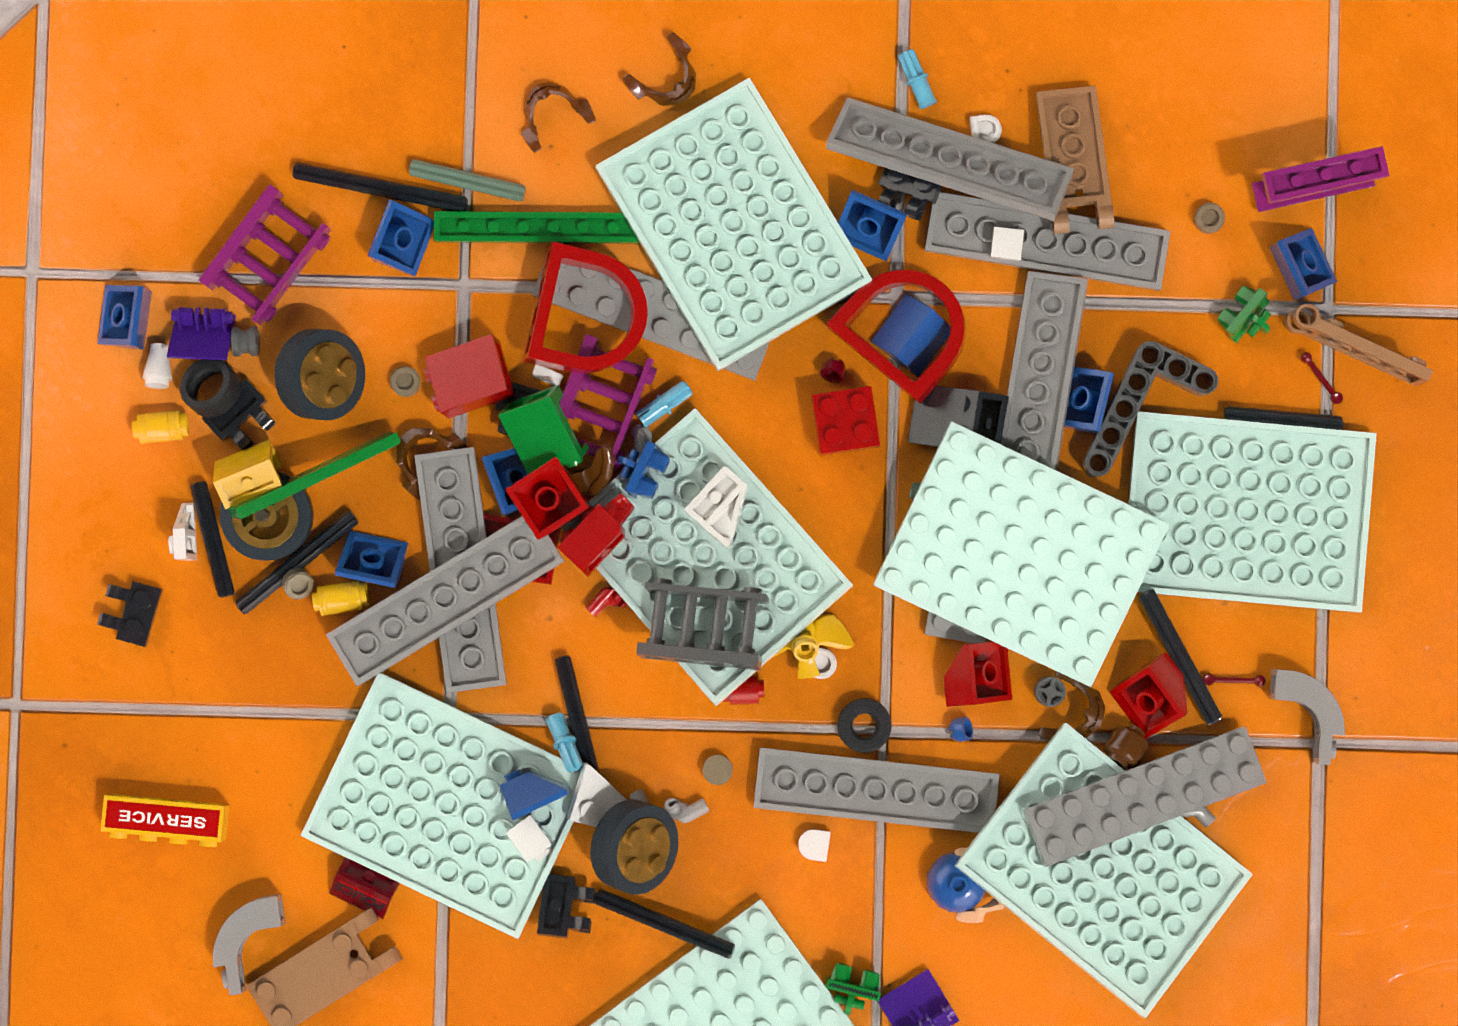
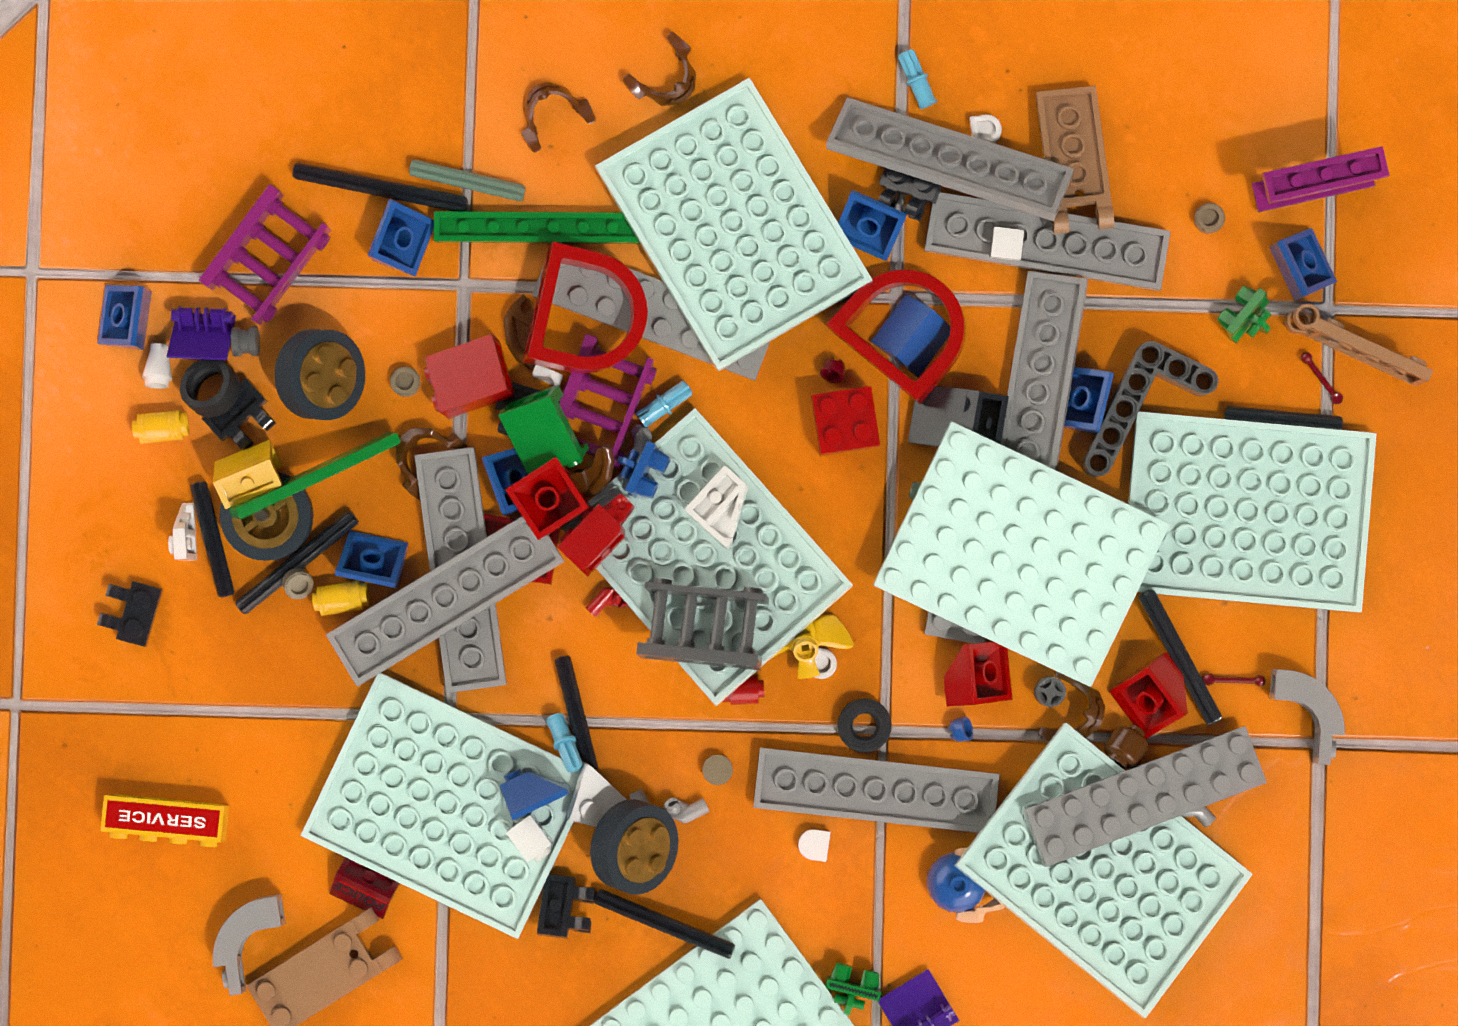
none -> reddish brown piece [503,294,535,369]

